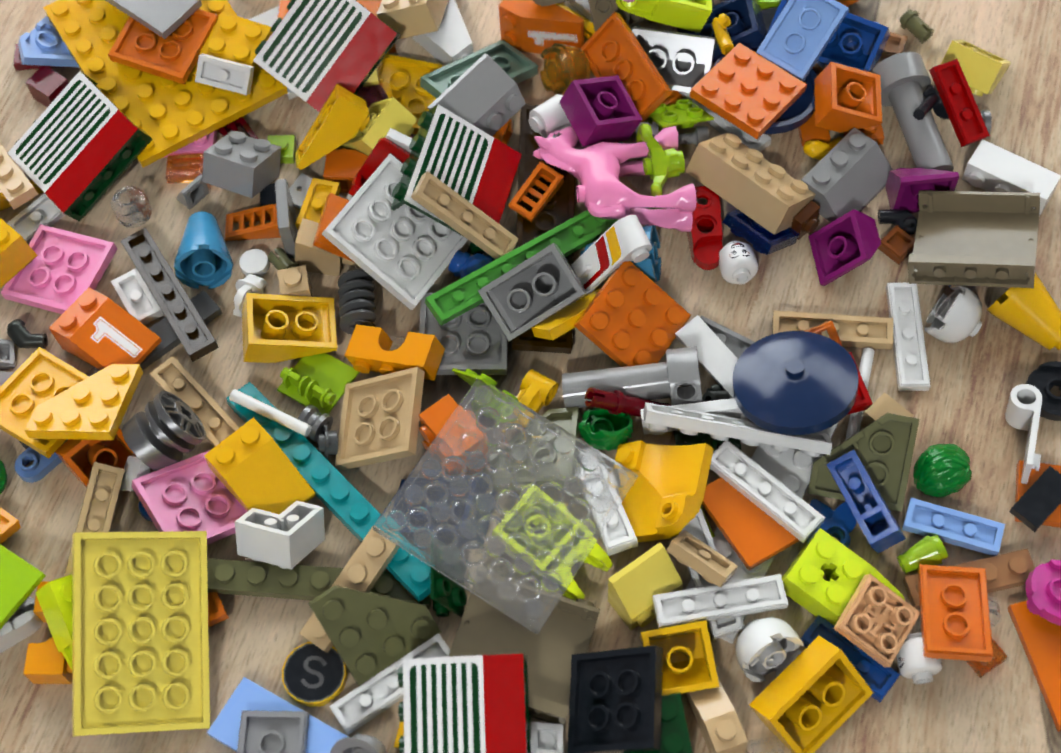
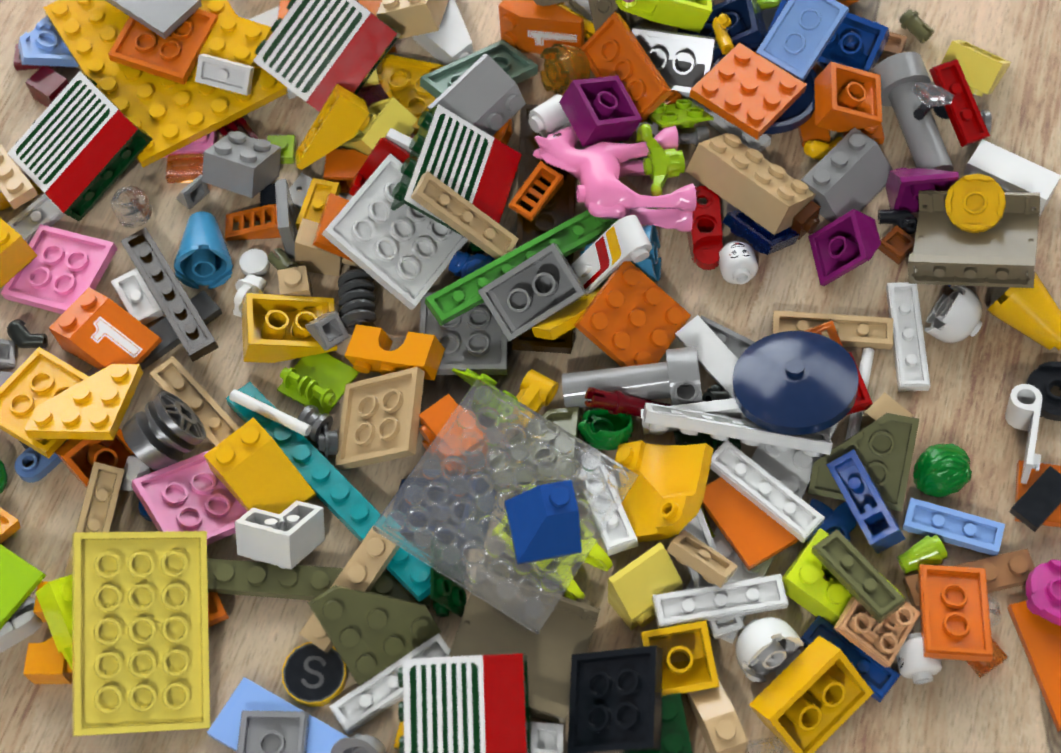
none -> light grey slope [305,311,349,351]
none -> blue slope [504,480,582,565]
none -> olive tile [812,529,906,624]
none -> clear tile [913,82,954,107]
none -> yellow tile [945,173,1006,233]

